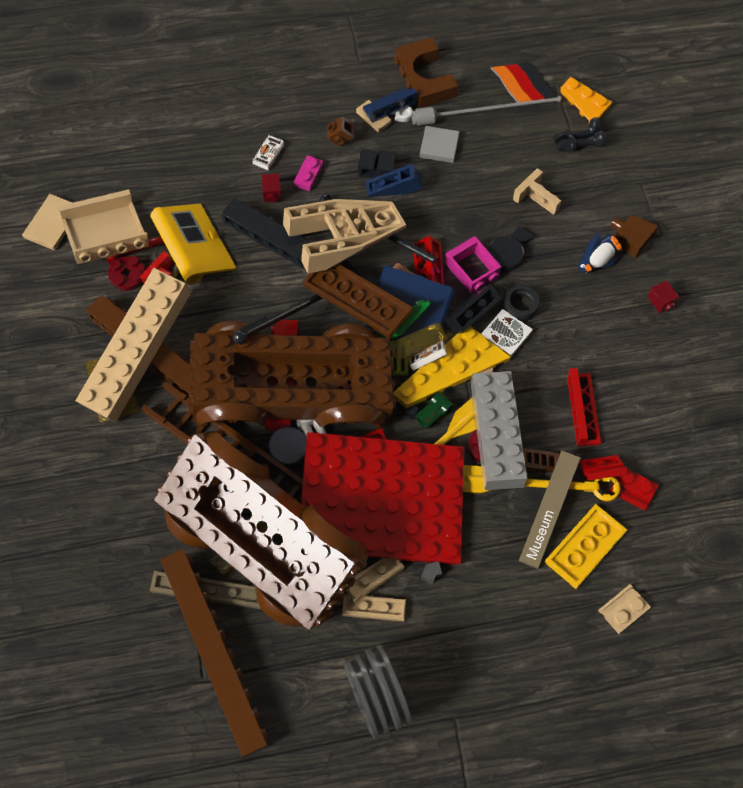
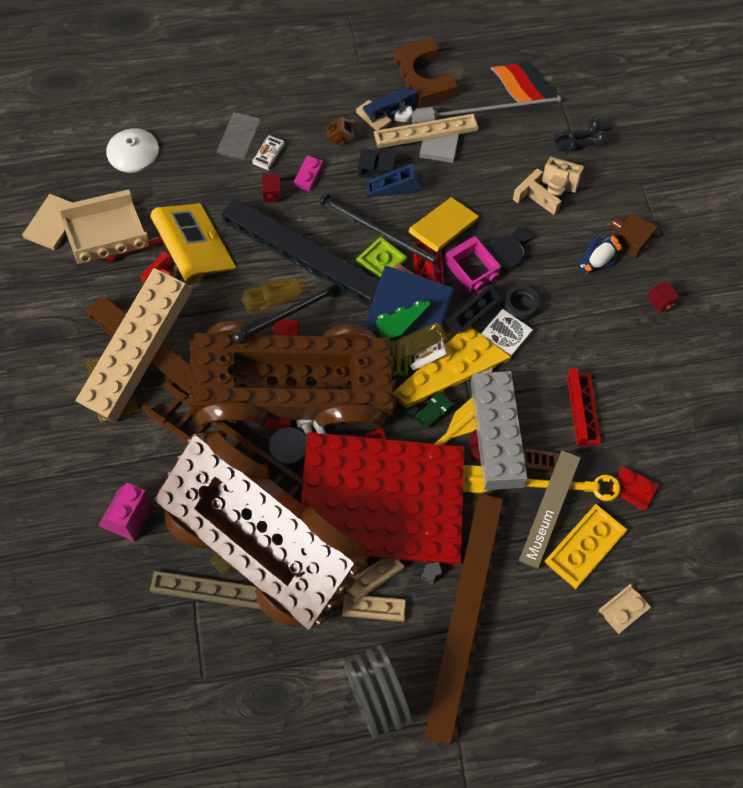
dark red plate [108,256,145,291] -> none
reddish brown brick [160,549,270,758] -> none
tan wedge [283,199,406,273] -> none
reddish brown plate [302,264,413,339] -> none
light orange wing [560,77,612,123] -> none
red plate [579,455,627,481] -> none
none -> dark pink slope [99,483,154,542]
none -> white dish [106,128,159,173]
none -> clear piece [217,112,260,160]
none -> clear yellow slope [241,277,303,314]
none -> lime plate [356,236,407,279]
none -> tan tile [374,114,478,148]
none -> yellow tile [409,197,479,252]
none -> reddish brown brick [424,494,505,746]
none -> tan brick [542,157,584,195]

